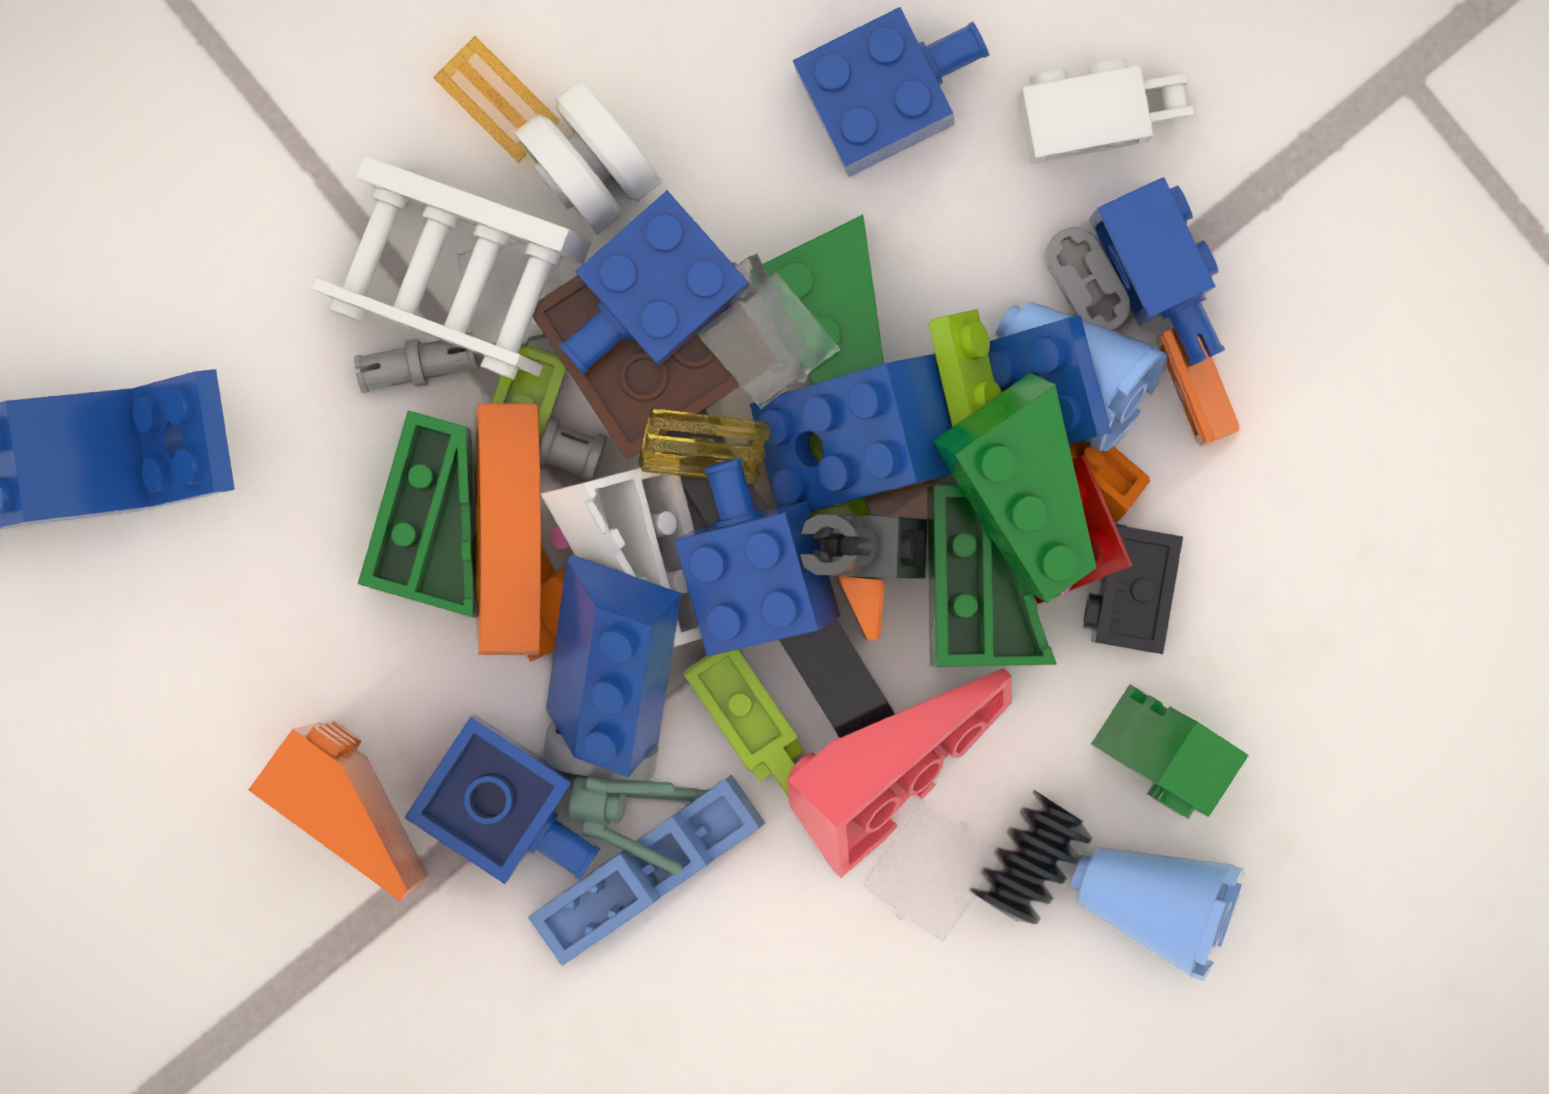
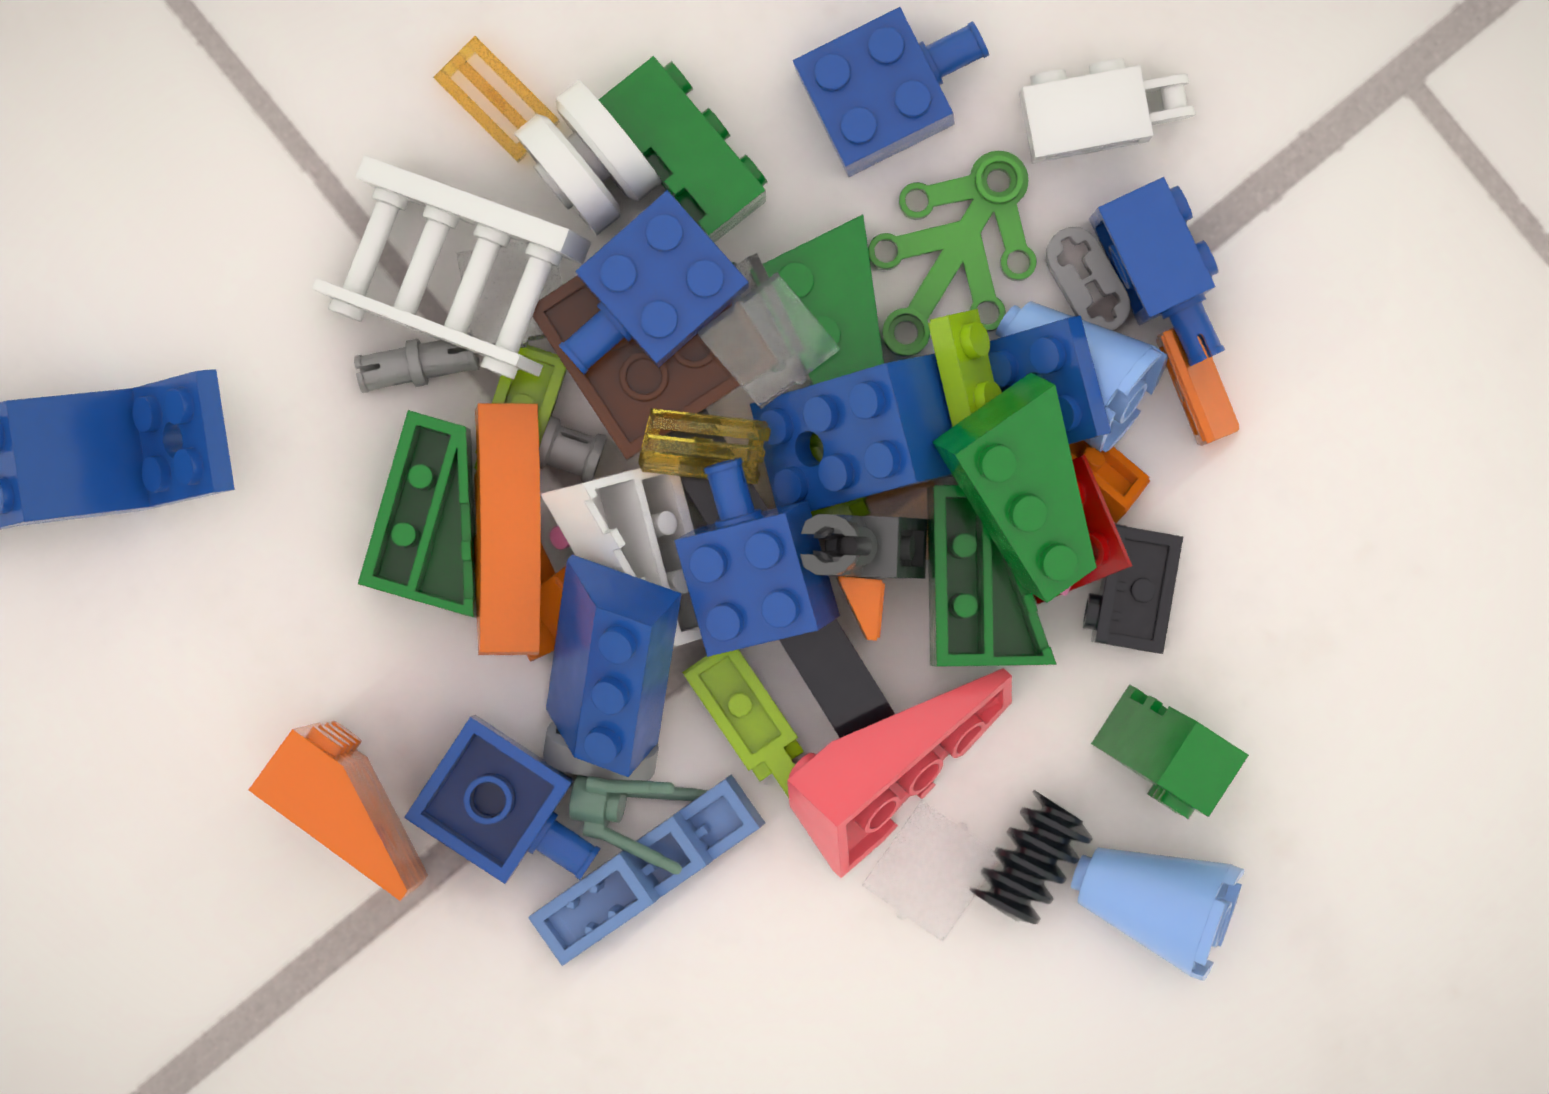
none -> green wedge [598,56,768,243]
none -> bright green plant [868,151,1037,357]

